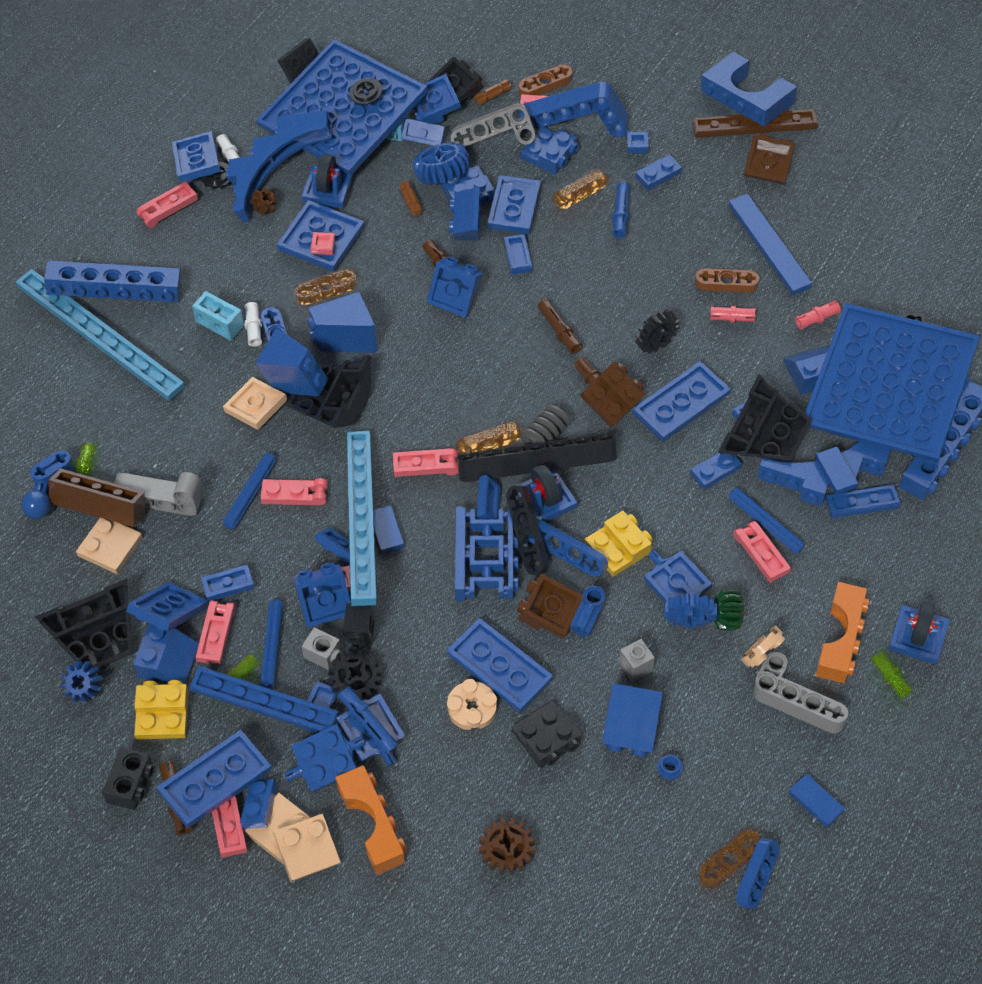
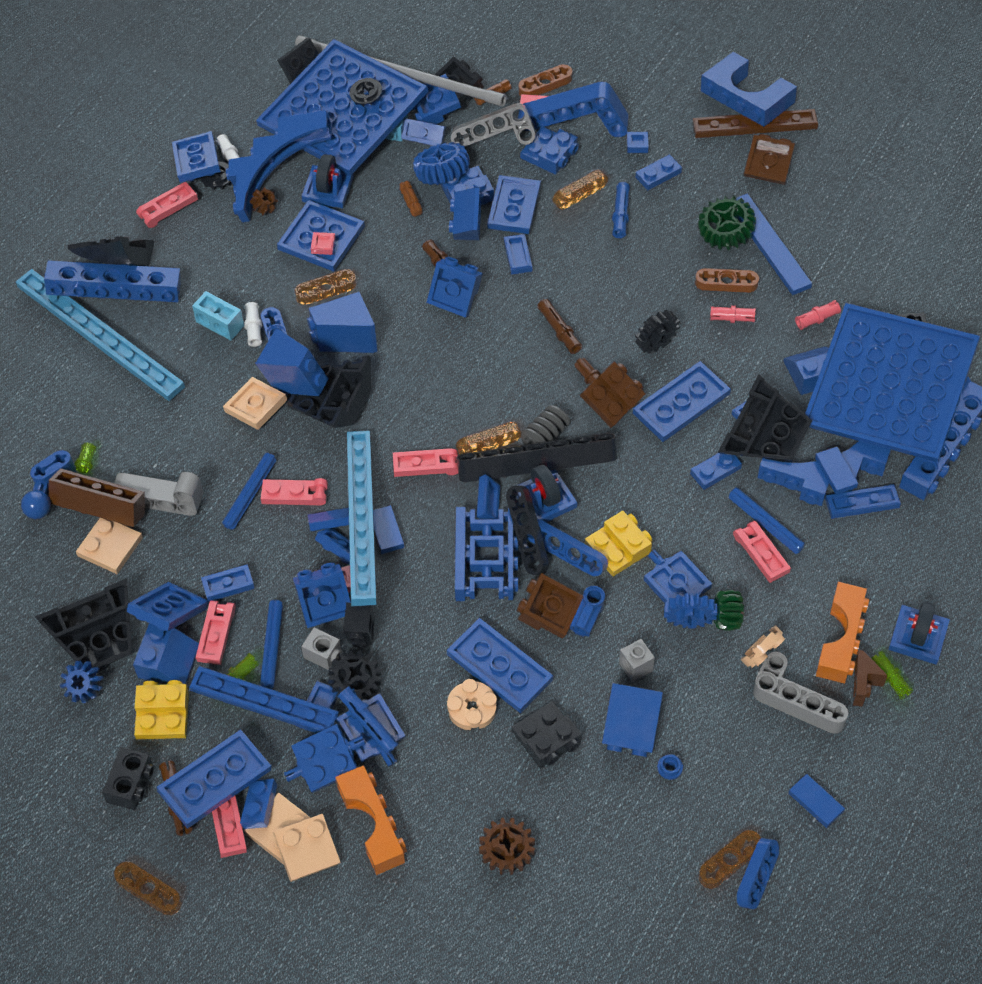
none -> black wedge [67,236,154,266]
none -> clear orange beam [114,862,181,915]
none -> light grey piece [295,35,507,107]
none -> blue tile [308,508,349,531]
none -> dark green gear [698,195,756,251]
none -> reddish brown slope [853,650,887,707]

